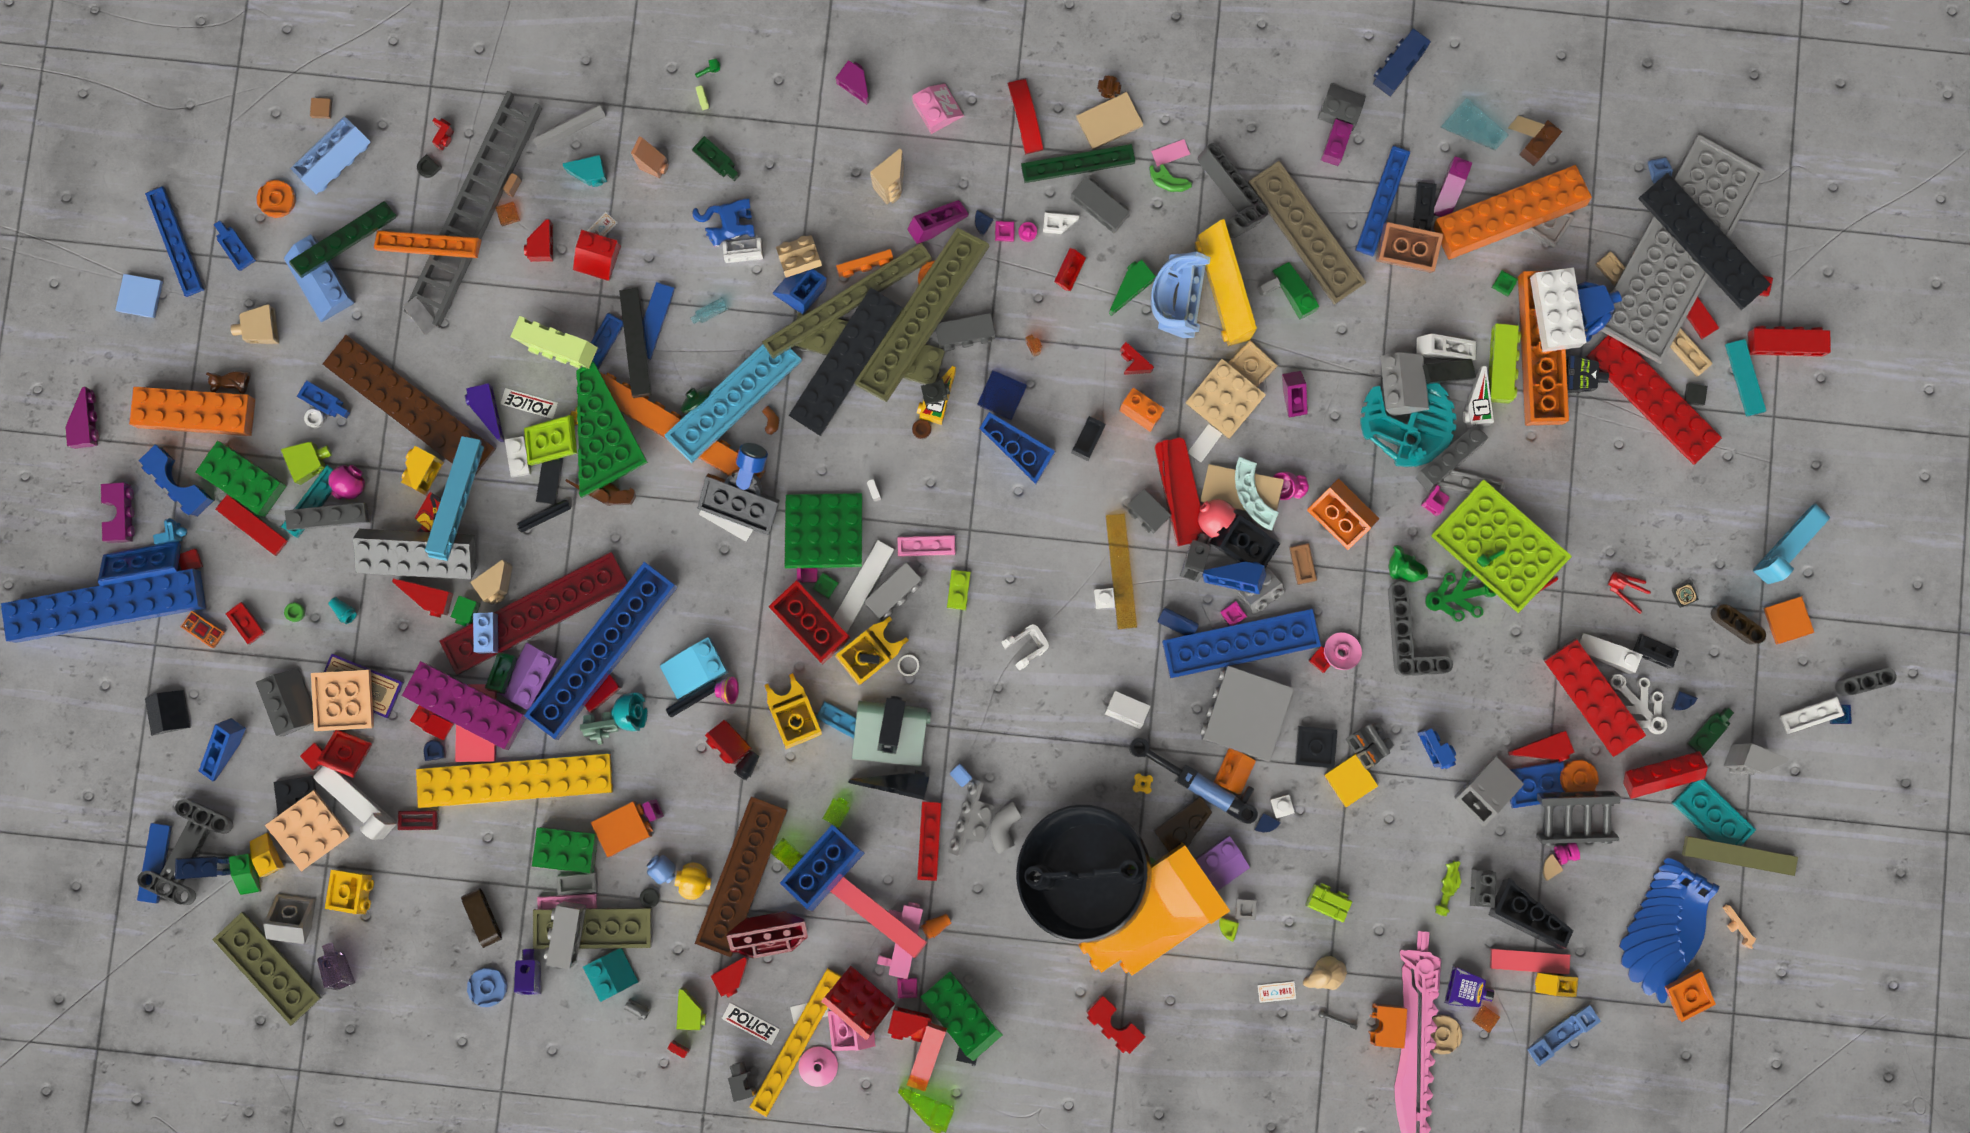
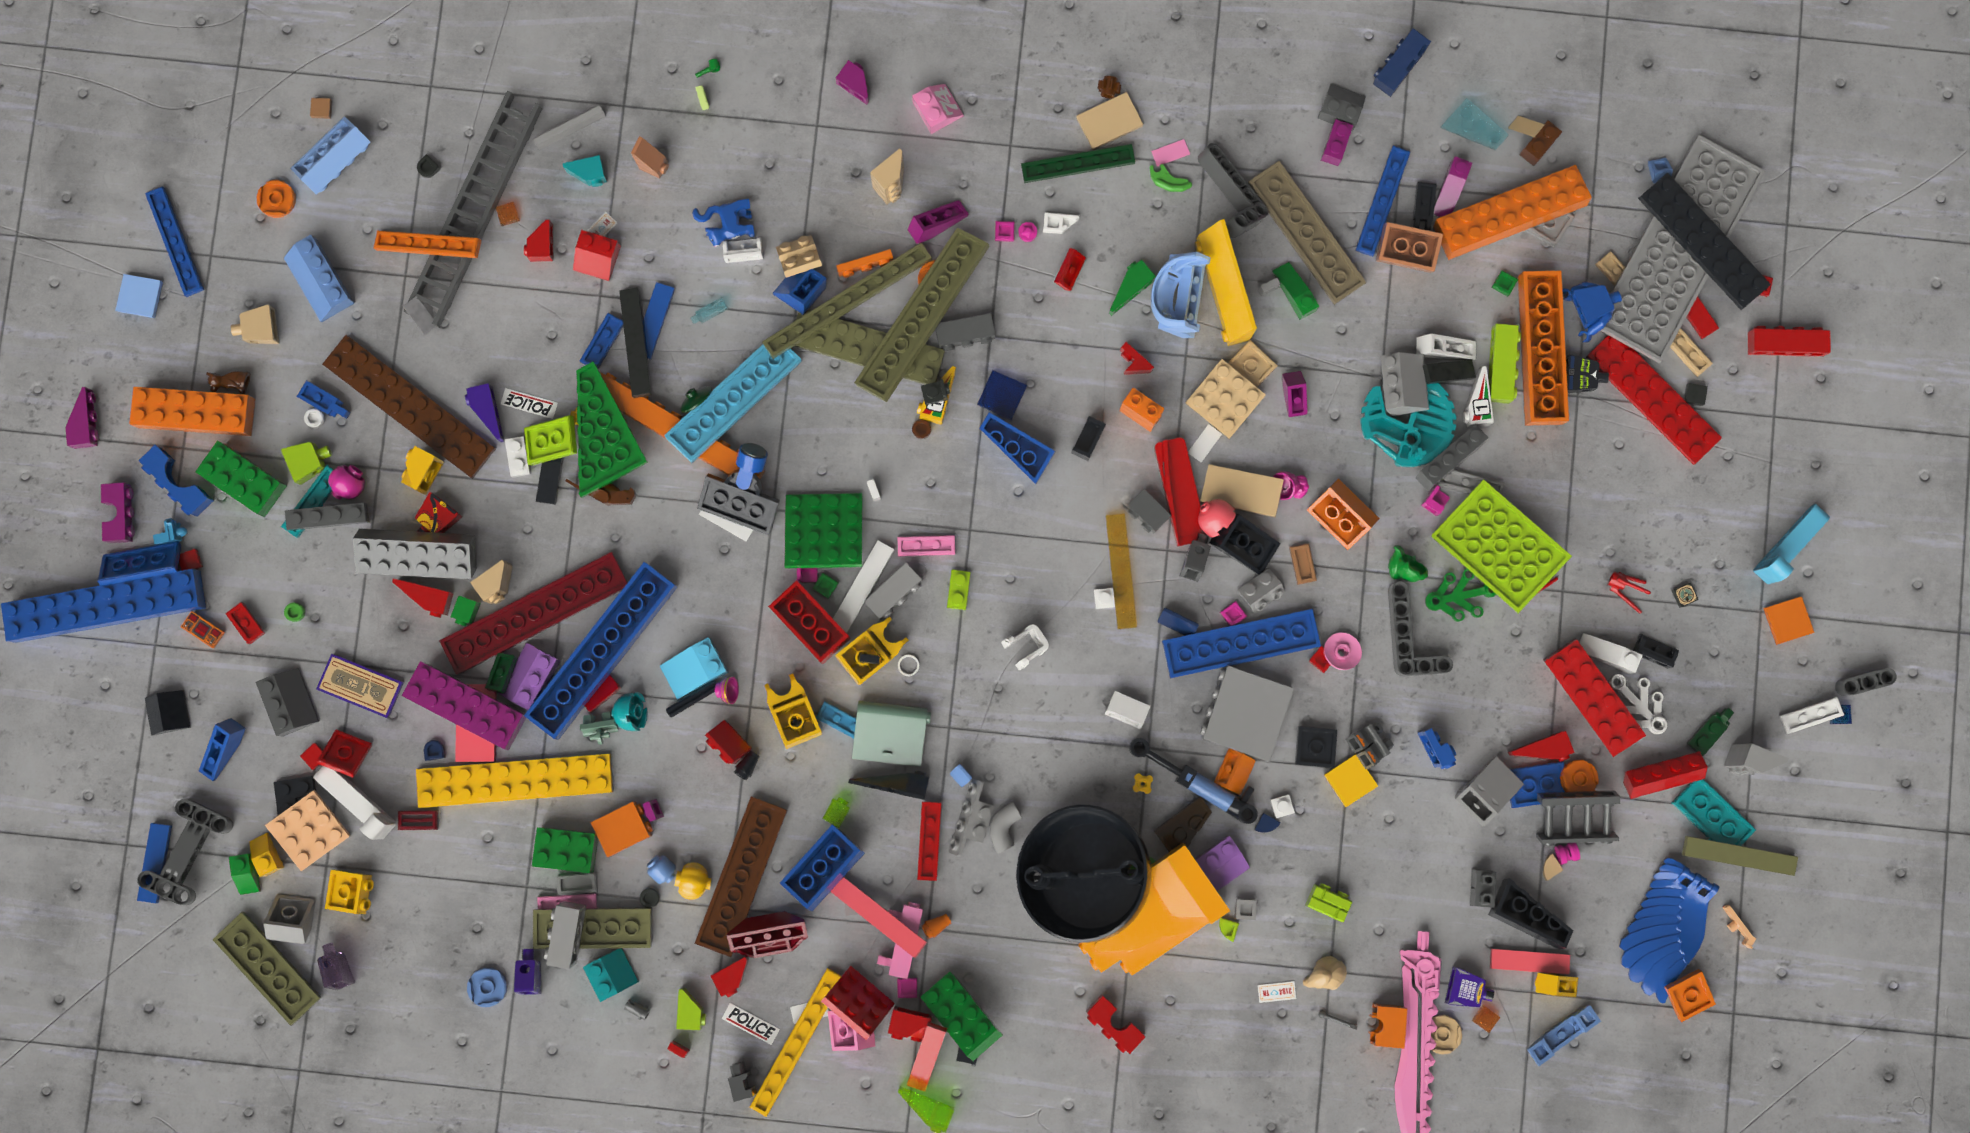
dark blue hinge [175,856,231,879] -> none
blue hinge [213,220,256,271] -> none
red tile [215,494,288,556] -> none
dark green plate [289,201,396,278] -> none
light nougat plate [311,670,374,731] -> none
teal cone [328,597,357,624] -> none
red slope [410,705,454,740] -> none
medium azure piece [425,436,484,561] -> none
red bracket [432,118,454,151] -> none
dark brown beam [461,888,502,948] -> none
light blue brick [473,612,498,653] -> none
medium nougat tile [503,173,522,197] -> none
yellowish green wedge [510,316,598,369] -> none
black axle [517,500,571,532] -> none
dark green hinge [691,136,739,181] -> none
dark orange arm [762,406,780,435] -> none
clear neon green panel [770,838,803,871] -> none
black plate [788,287,903,436] -> none
bright pink dish [799,1046,838,1086] -> none
black slope [877,696,906,754] -> none
dark blue tile [975,210,994,236] -> none
red slope [1007,78,1043,155] -> none
clear orange plate [1025,334,1042,357] -> none
dark grey brick [1071,177,1130,233] -> none
blue slope [1202,562,1266,595] -> none
light aqua tile [1235,457,1279,531] -> none
lime piece [1435,861,1461,917] -> none
green hand [1477,549,1505,567] -> none
white brick [1530,267,1586,352] -> none
dark blue tile [1671,691,1698,710] -> none
dark brown beam [1711,604,1766,645] -> none
teal tile [1725,339,1766,417] -> none

